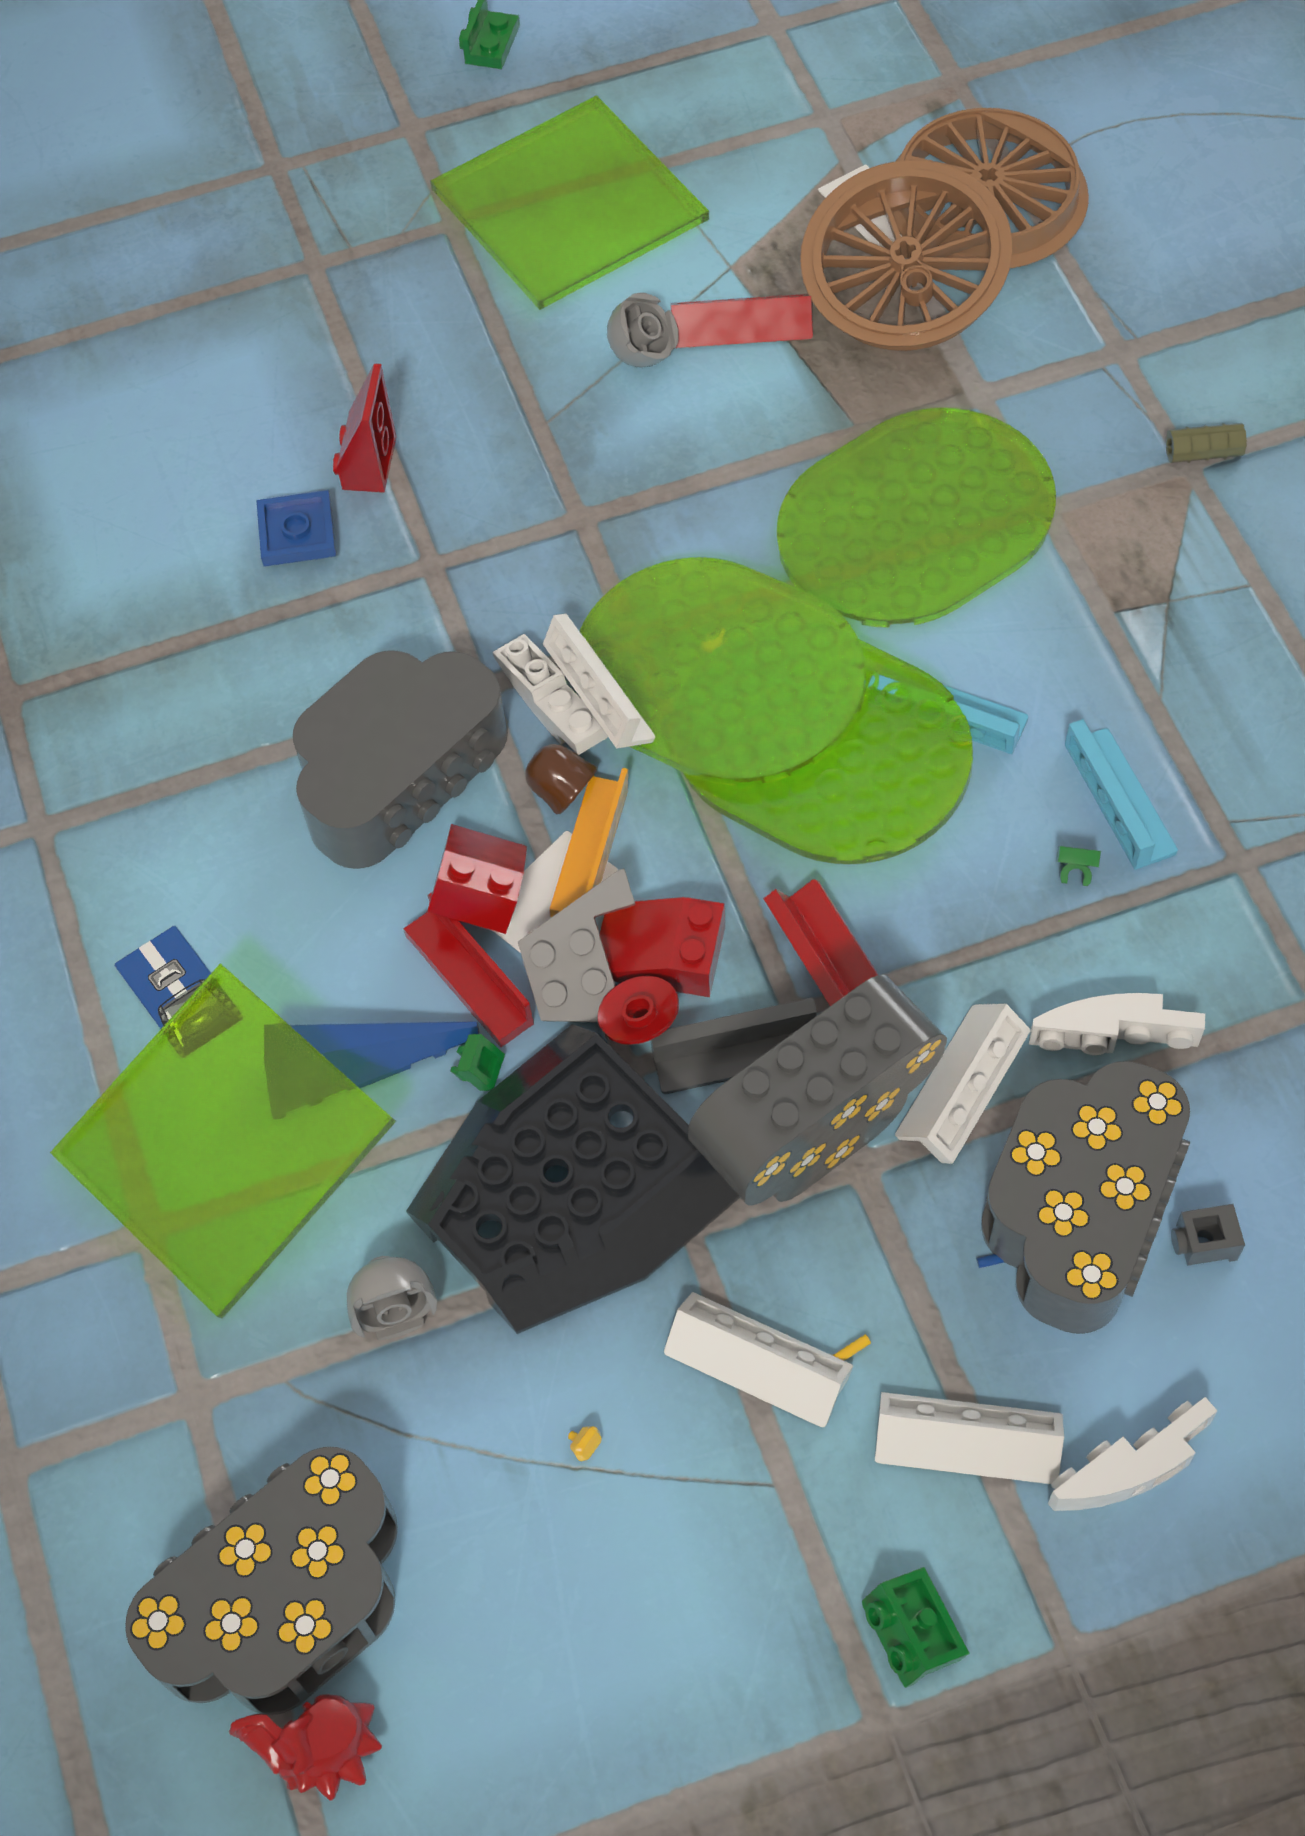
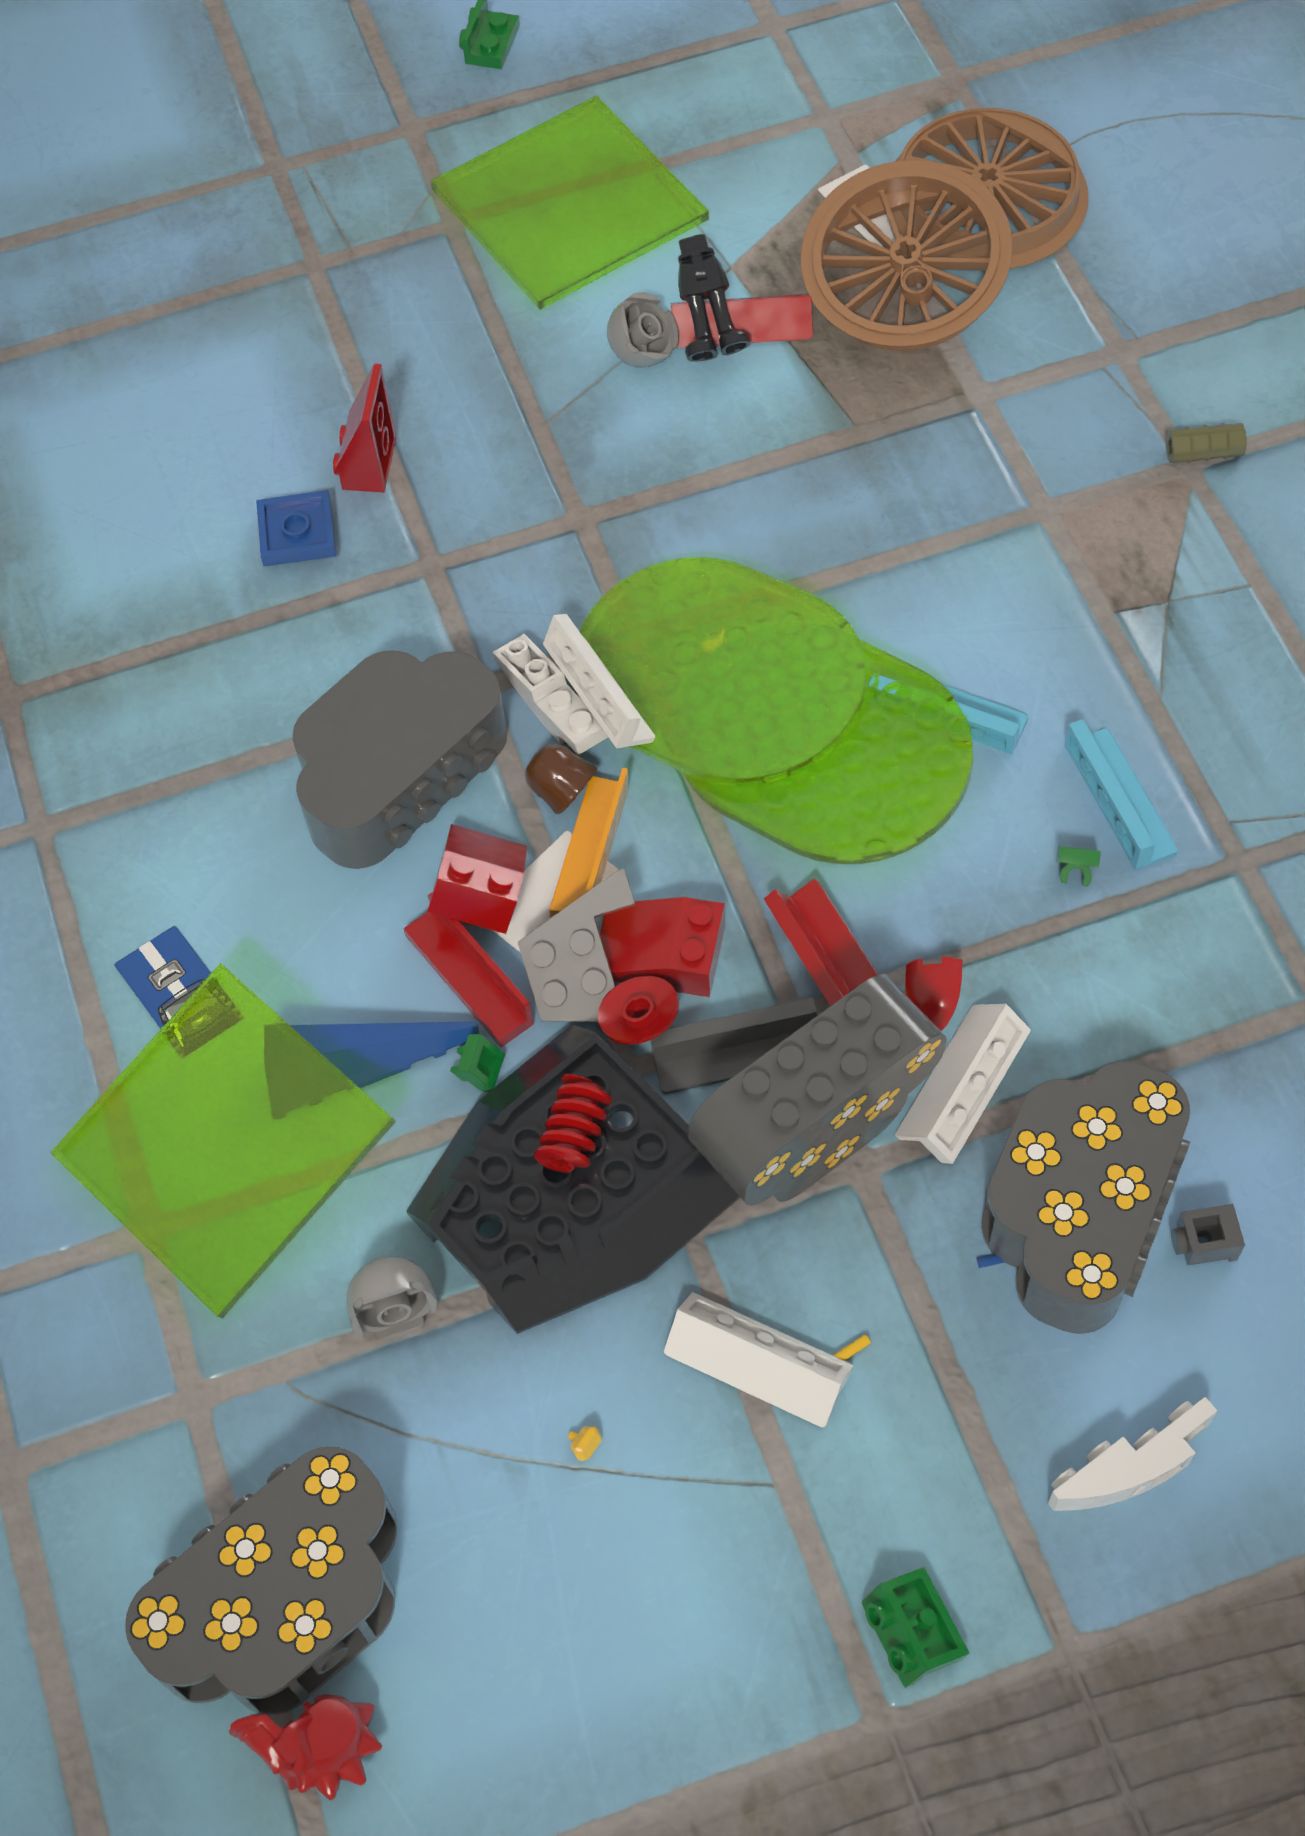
clear neon green tile [777,408,1056,628] -> none
white panel [875,1392,1064,1484] -> none
white slope [1029,993,1205,1055] -> none
none -> red piece [534,1074,612,1173]
none -> black piece [678,234,751,362]
none -> red brick [905,957,963,1031]

